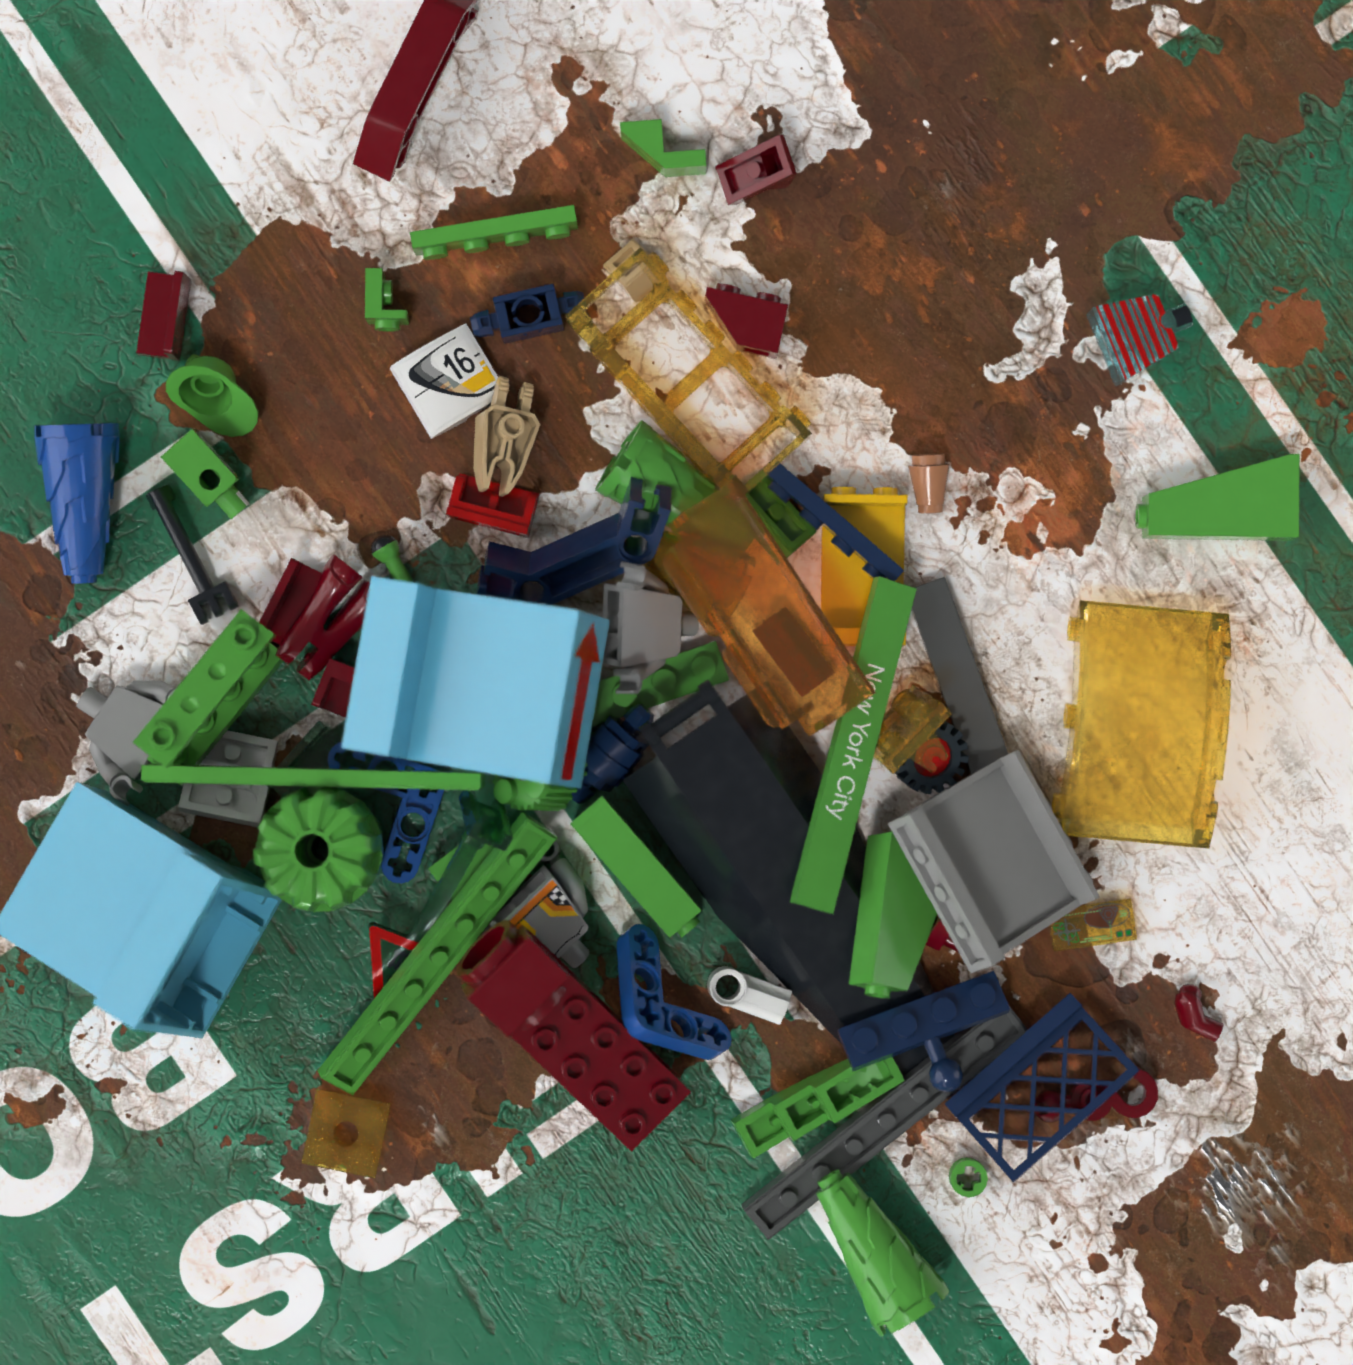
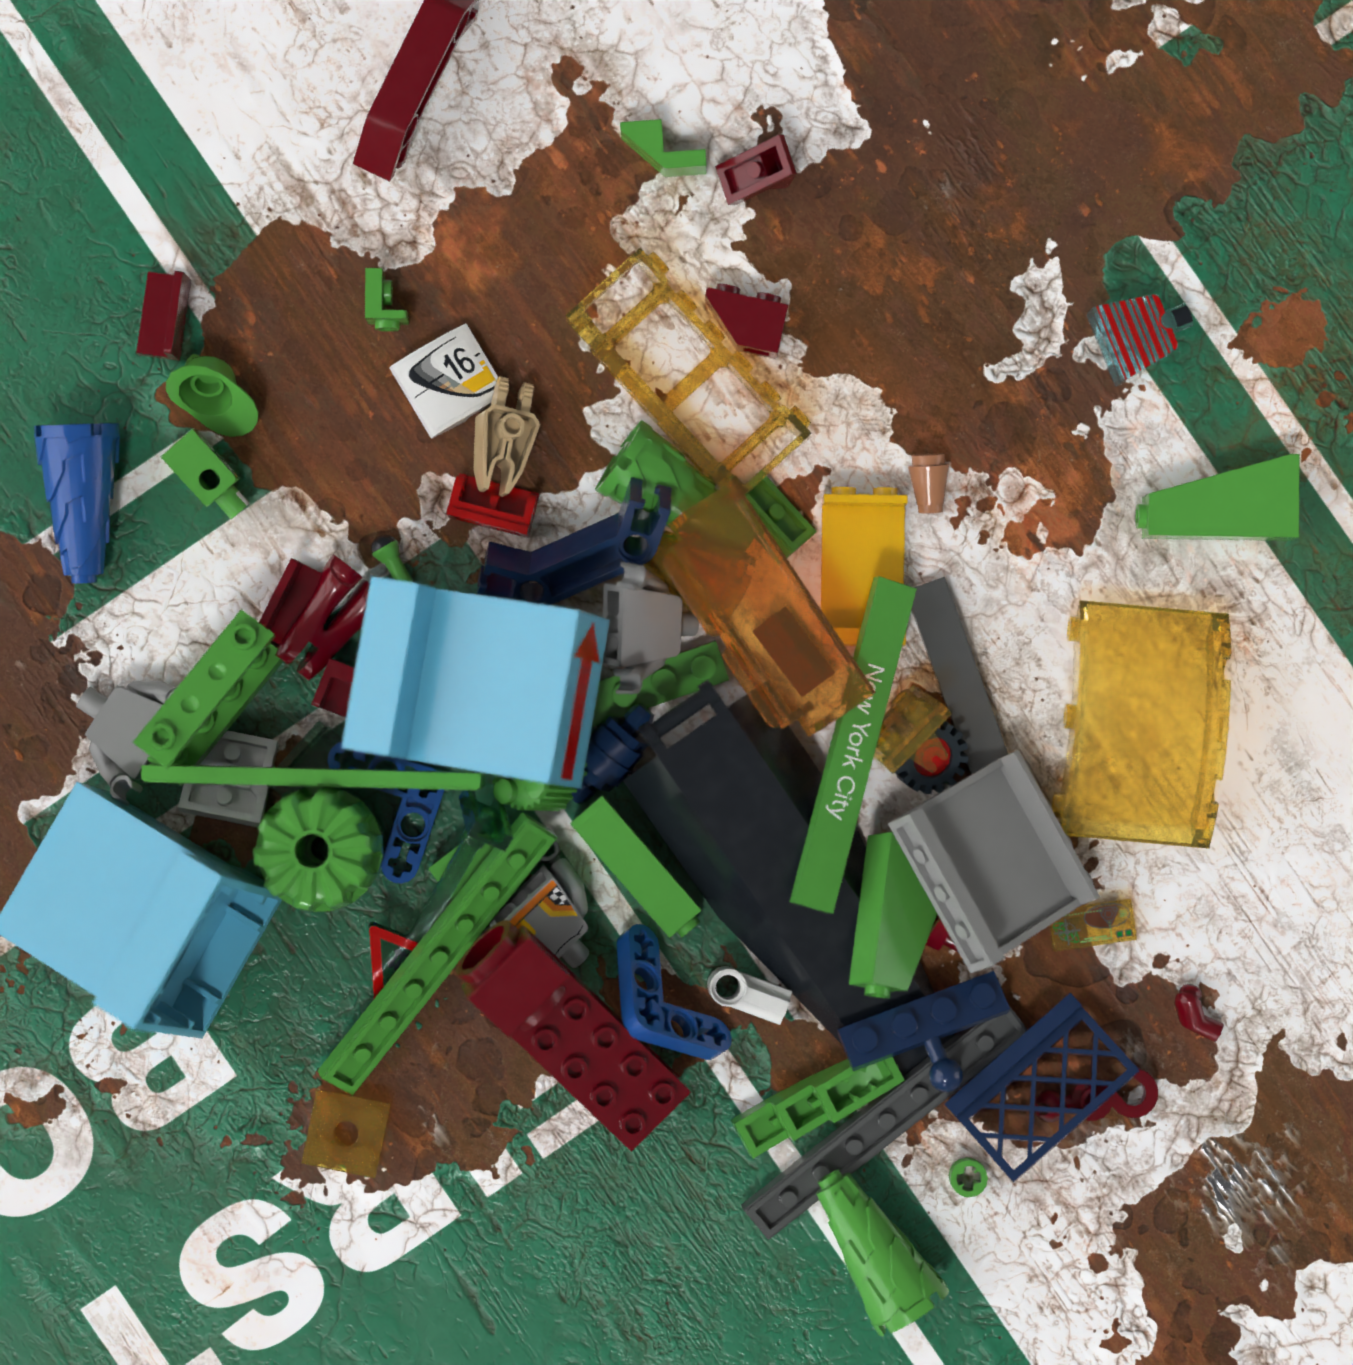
black hinge [145,484,239,625] -> none
bright green plate [410,205,578,260] -> none
dark blue piece [470,284,587,344] -> none
tan slope [602,239,665,303] -> none
dark blue plate [766,461,904,581] -> none

